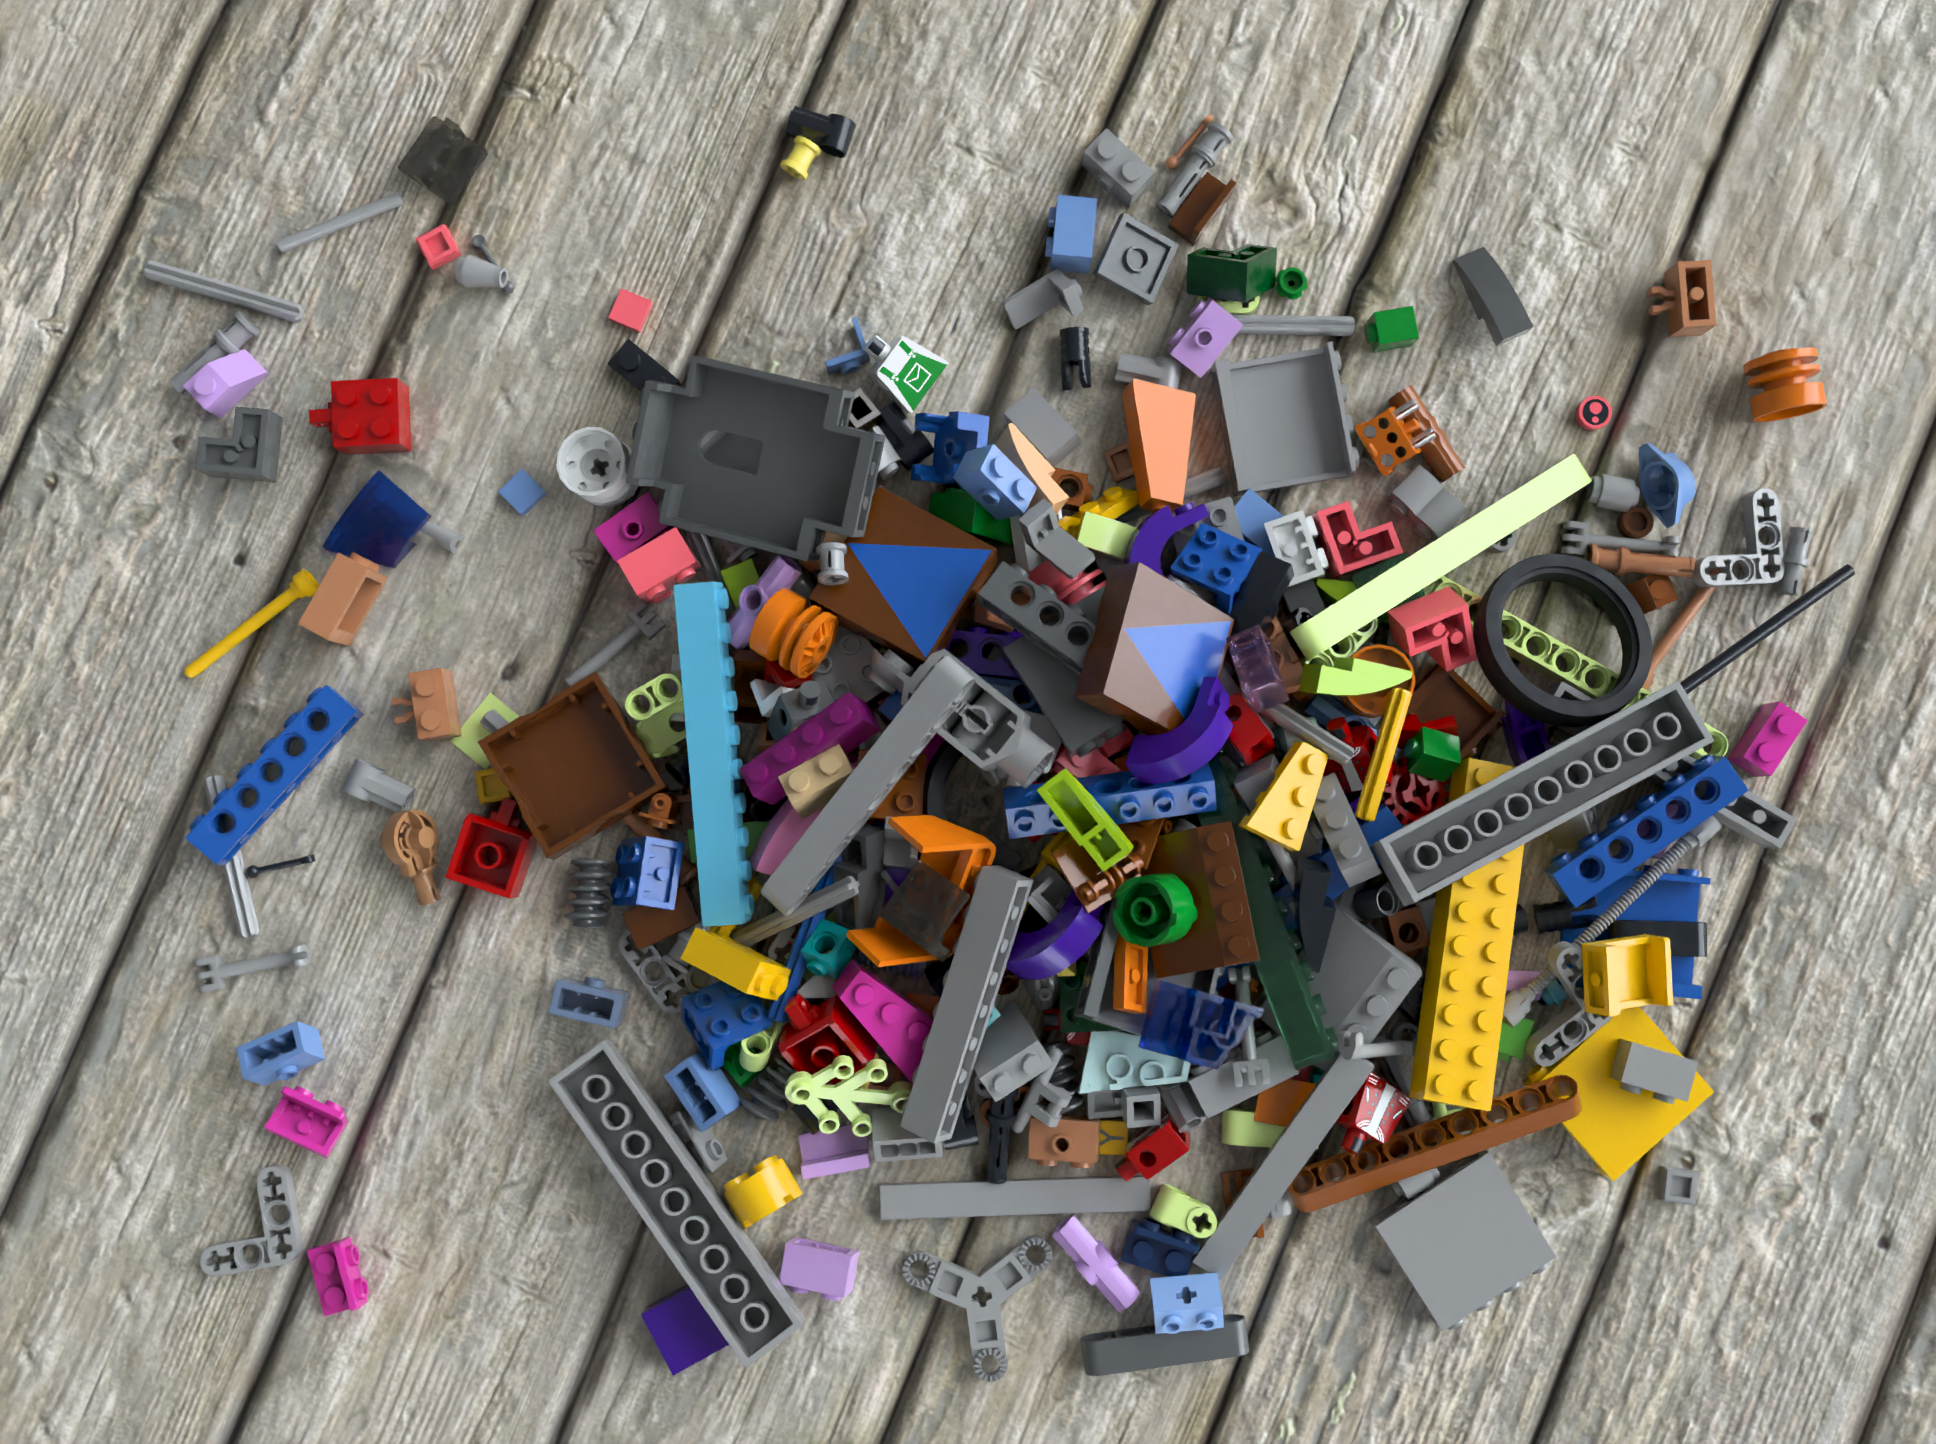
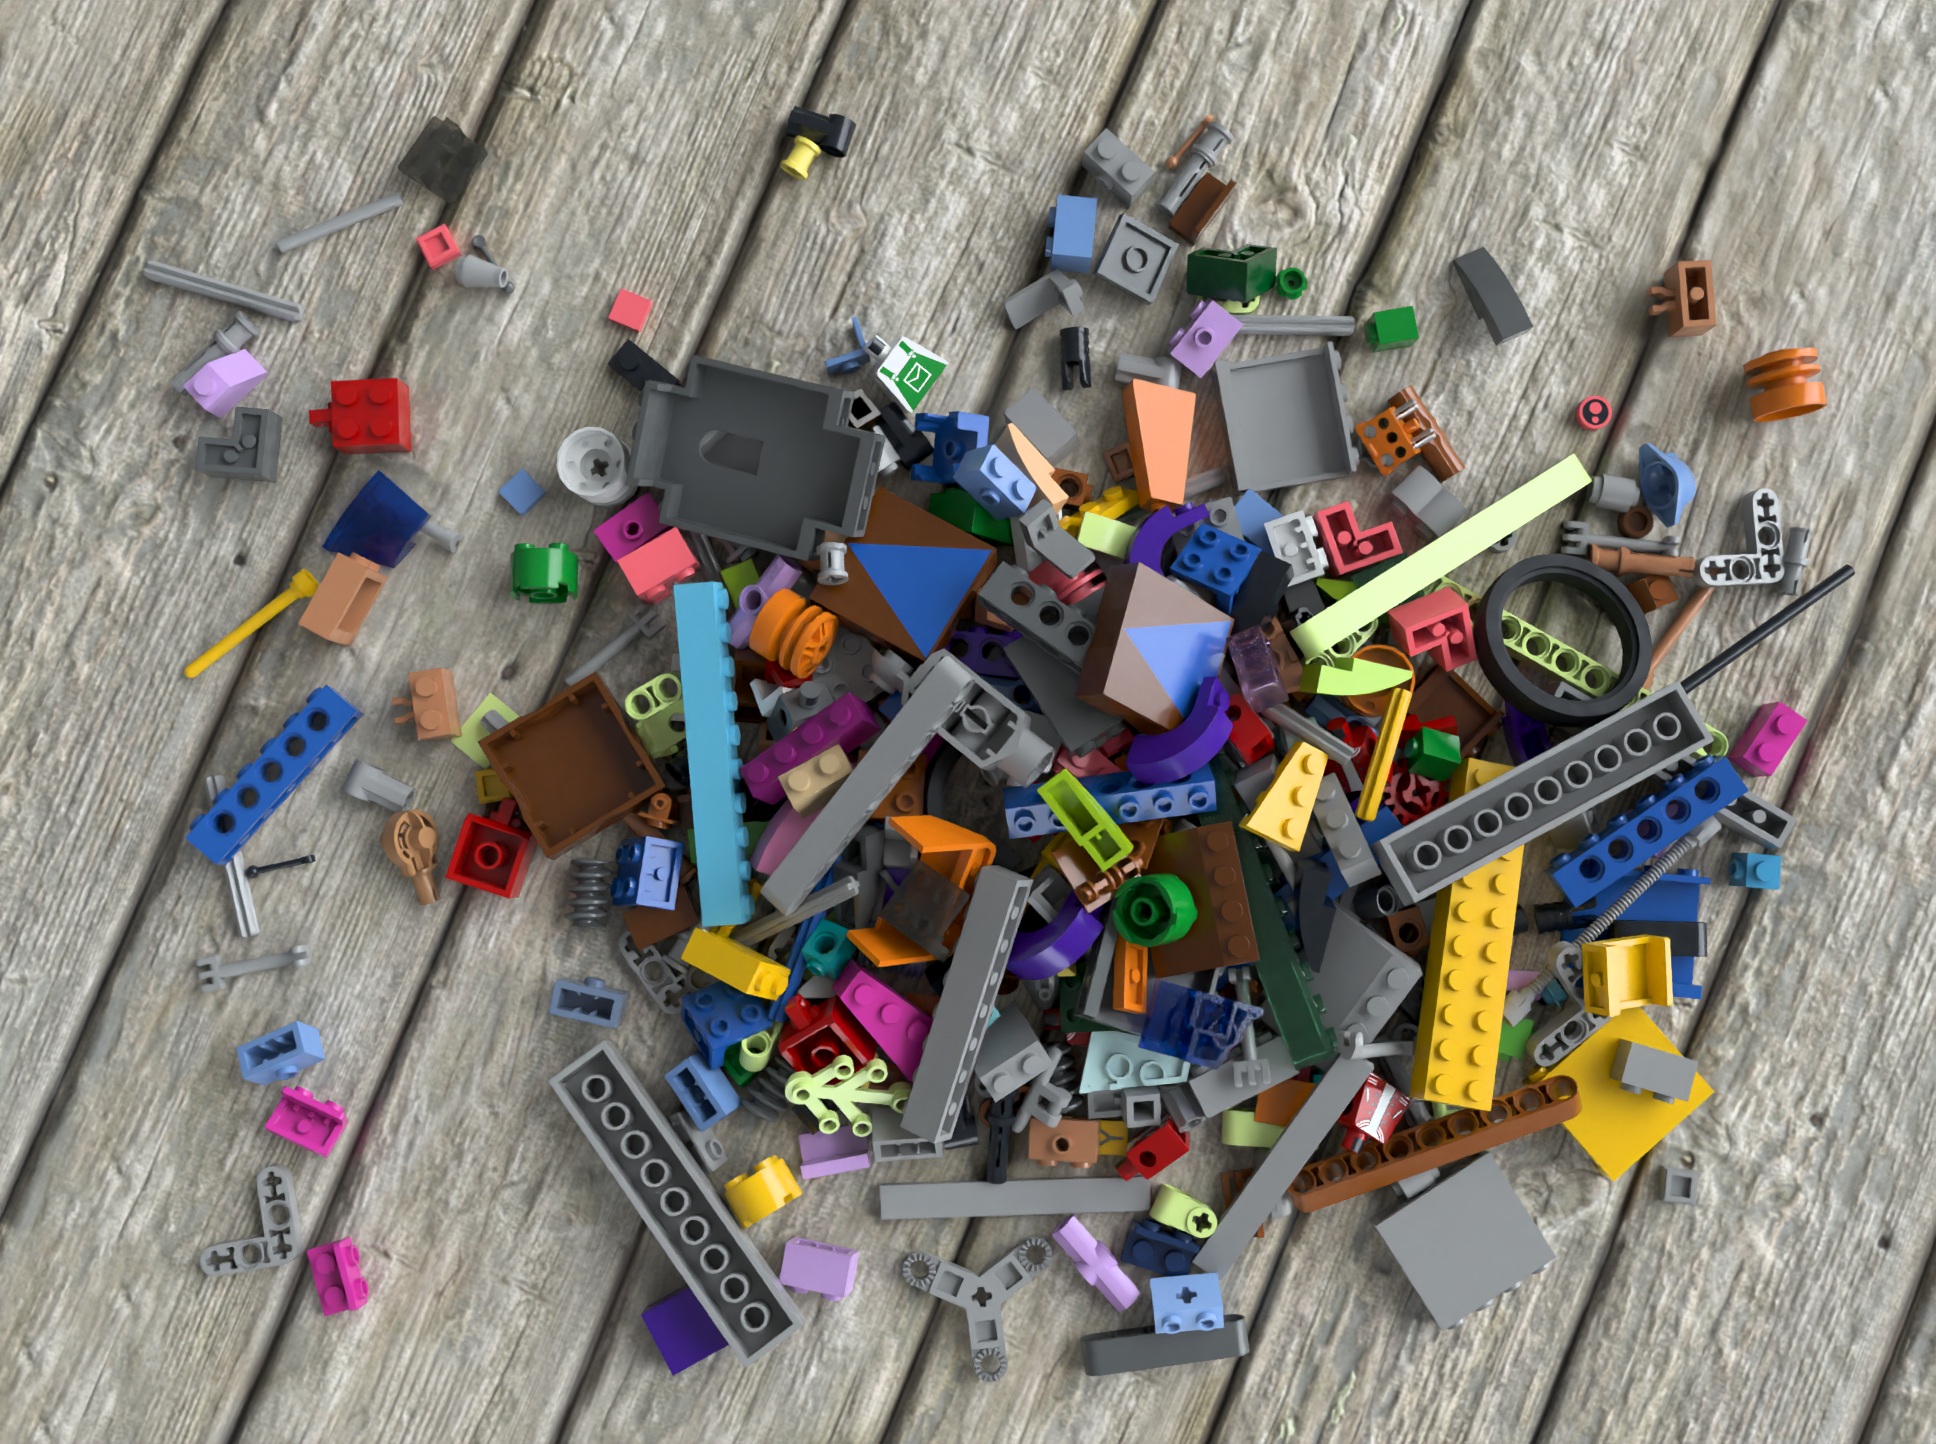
none -> green brick [509,543,578,604]
none -> dark azure brick [1729,853,1781,890]

